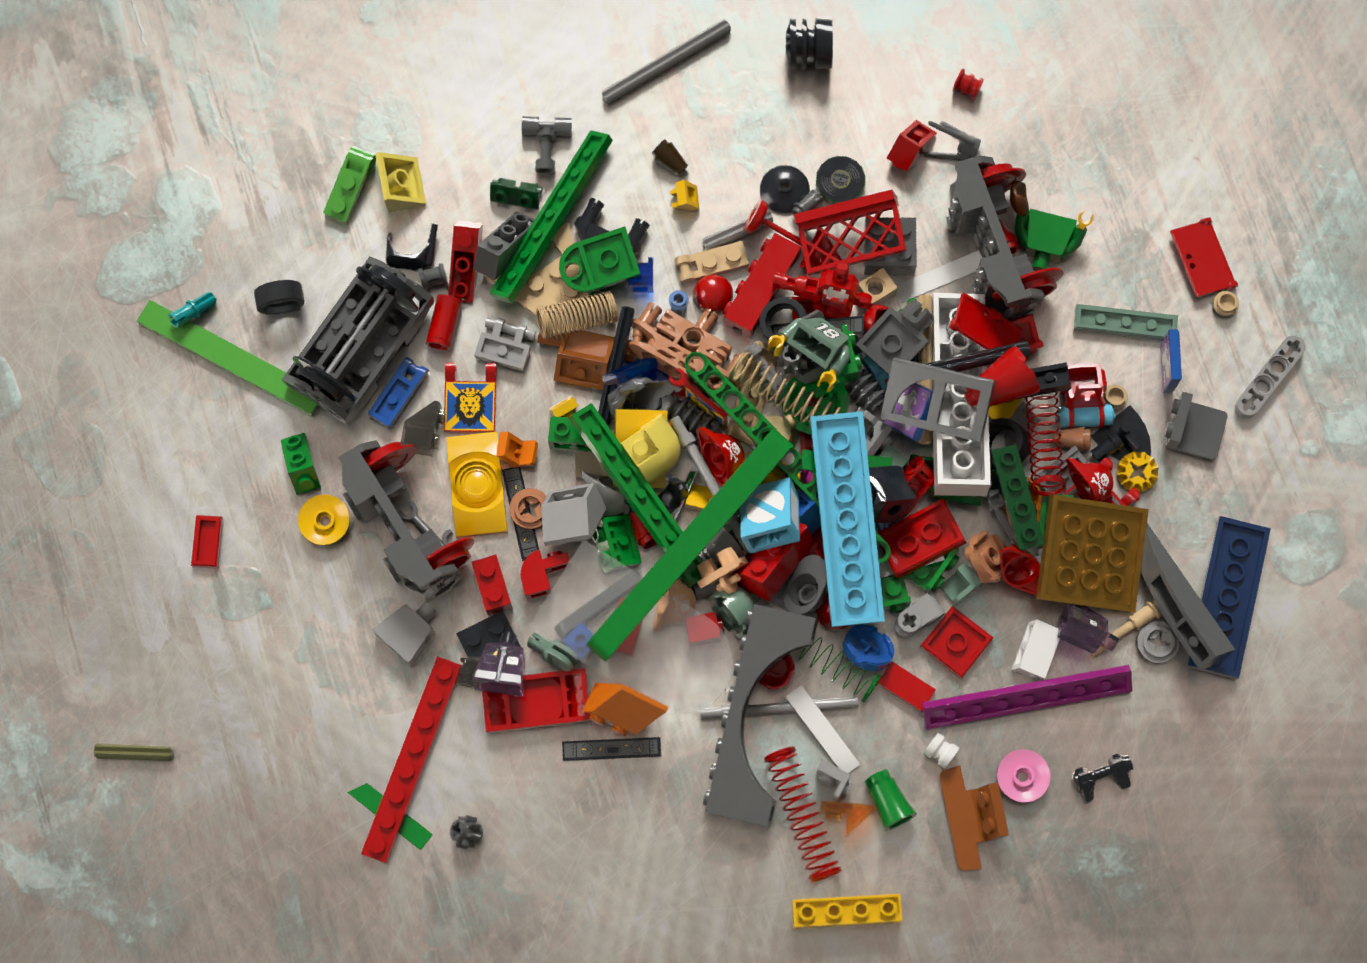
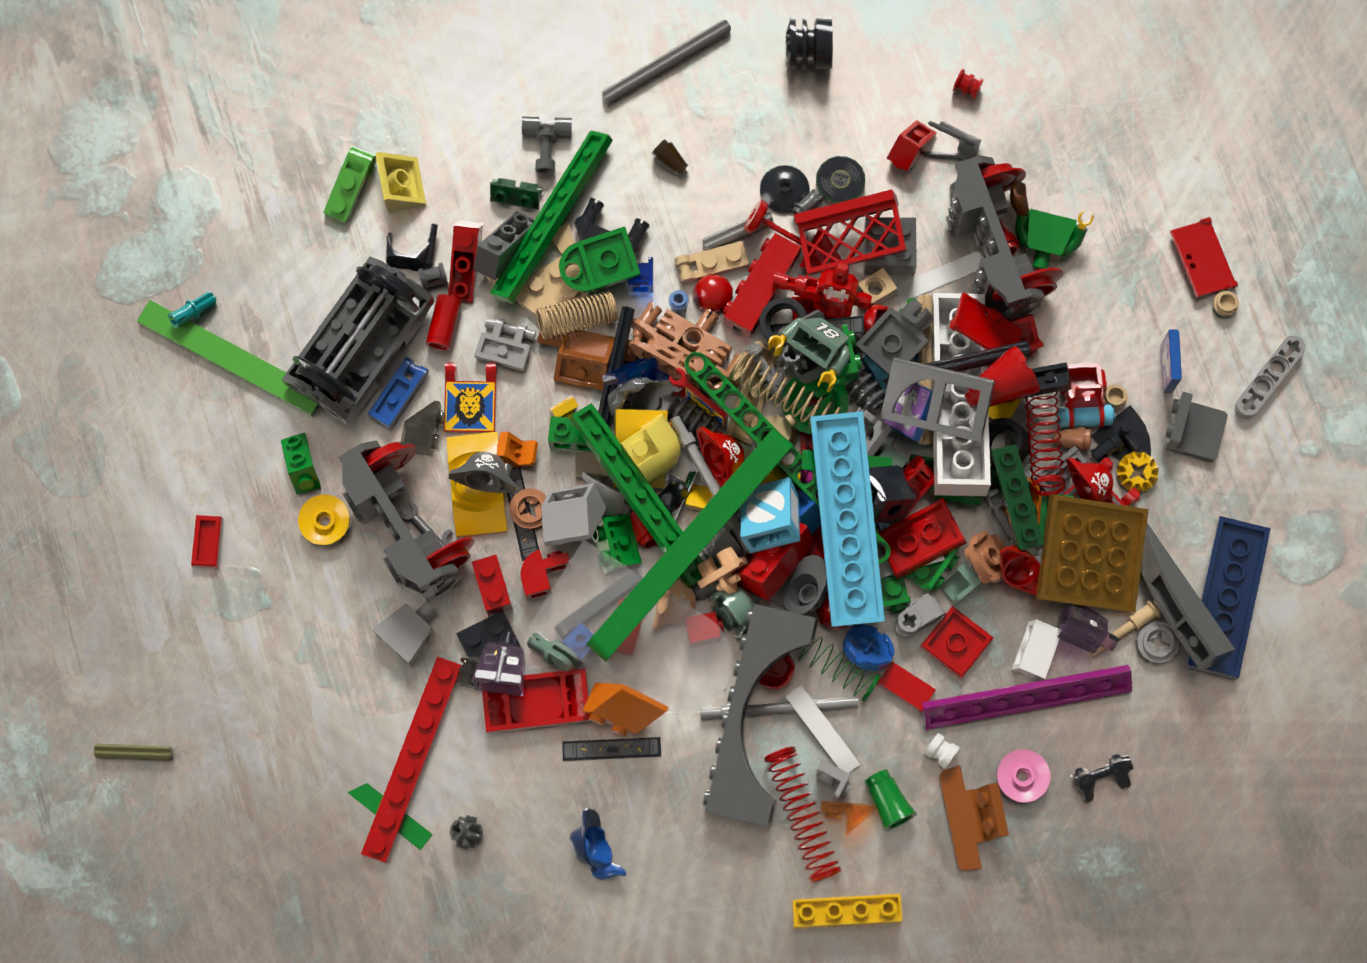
black tyre [254,280,305,315] -> none
yellow tile [669,180,700,212] -> none
sand green tile [1073,304,1178,341] -> none
none -> dark grey hat [449,451,516,493]
none -> hair [570,809,626,879]

